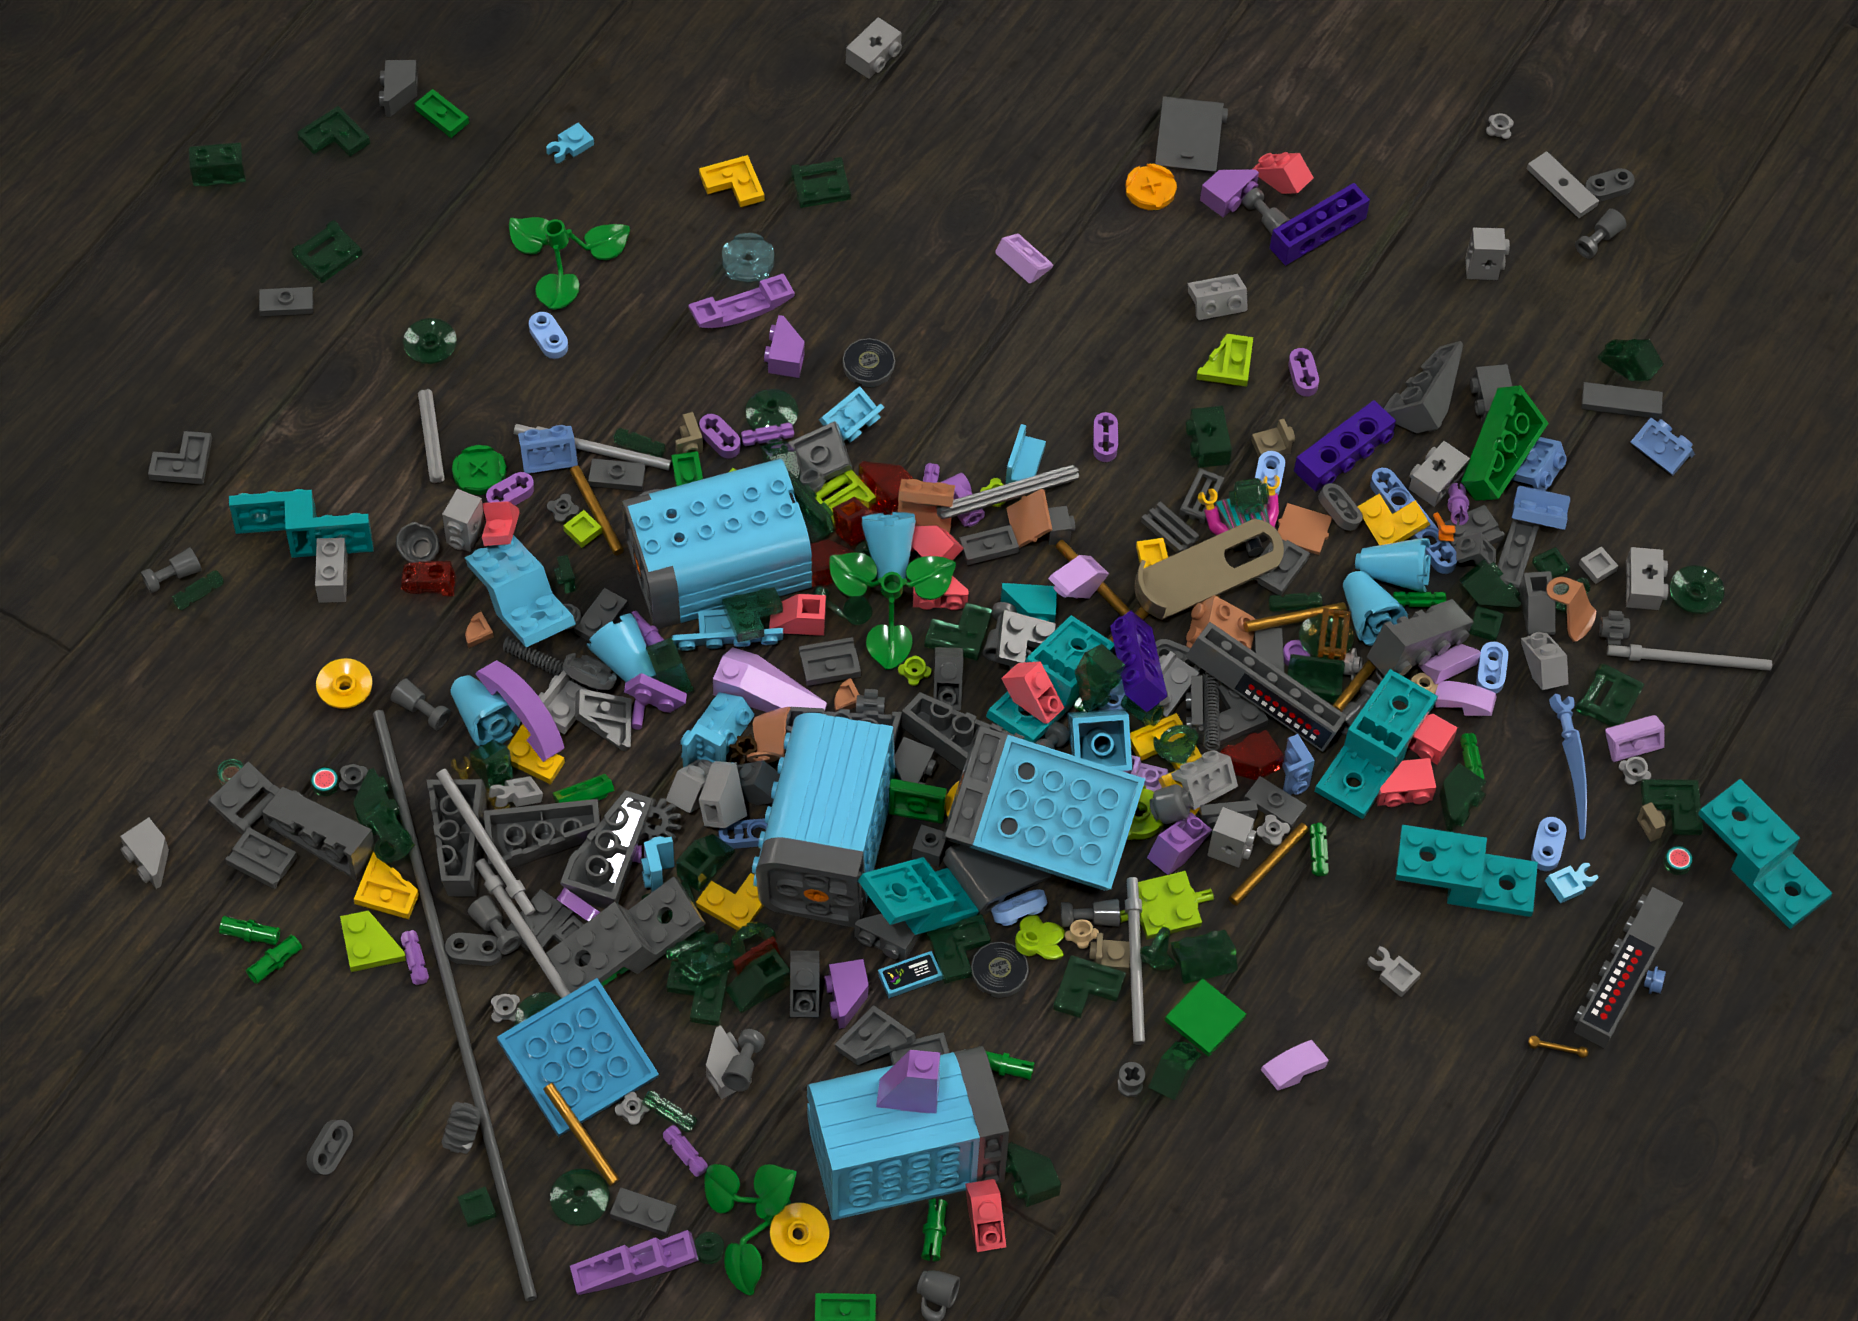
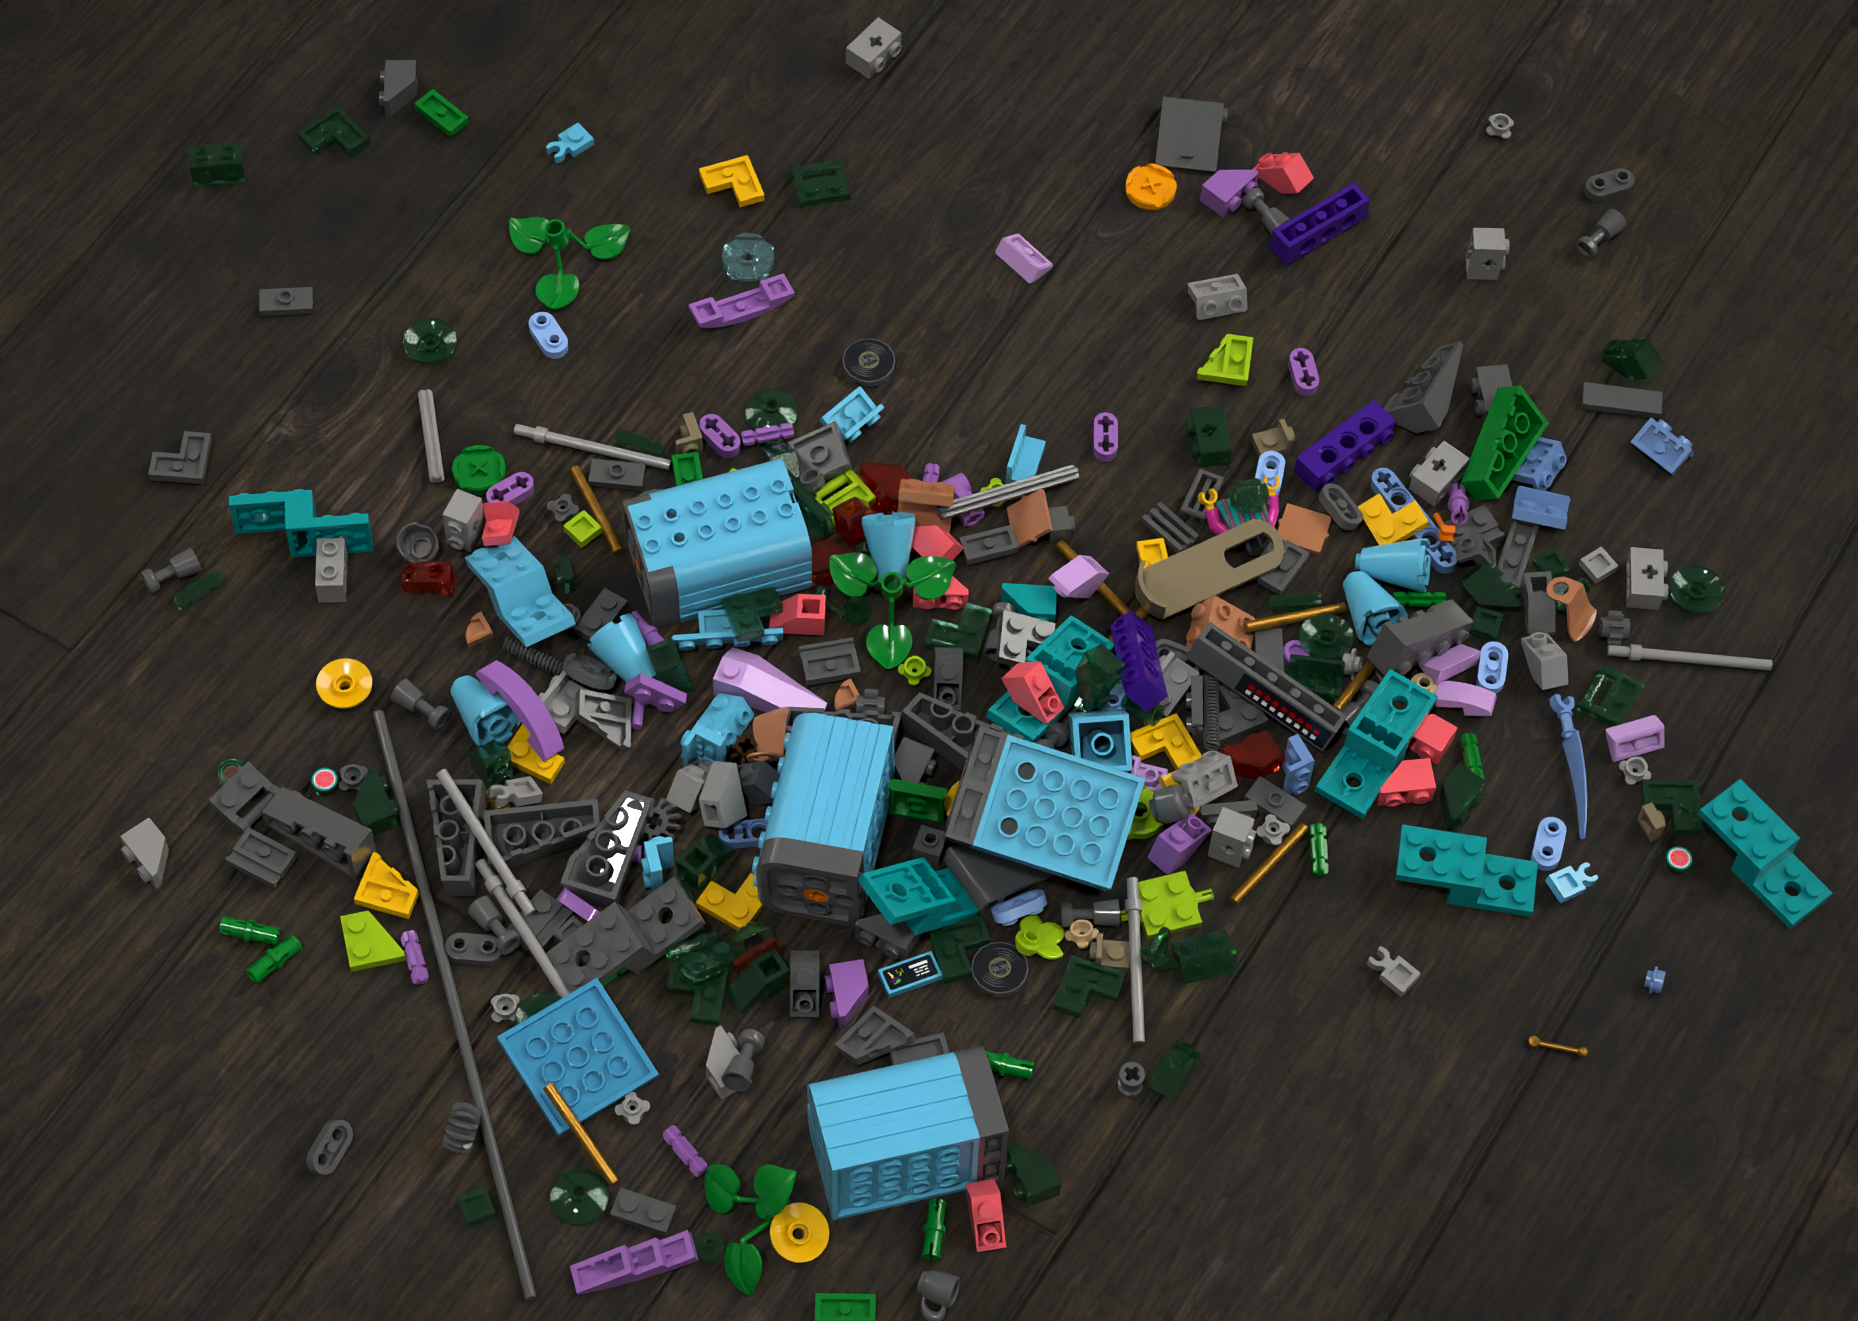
clear green plate [291,220,363,283] -> none
clear green plate [364,799,415,863] -> none
clear yellow hand [451,756,470,779] -> none
medium blue bracket [518,425,578,473] -> none
green plate [552,774,615,803] -> none
clear green axle [642,1090,697,1132] -> none
medium lavender slope [764,315,804,378] -> none
medium lavender slope [876,1050,940,1113] -> none
clear green piece [1153,725,1199,764] -> none
green tile [1165,978,1247,1057] -> none
lavender slope [1261,1040,1329,1090] -> none
clear orange tile [1317,608,1351,660] -> none
light grey tile [1527,151,1599,218] -> none
brick [1573,887,1683,1049] -> none

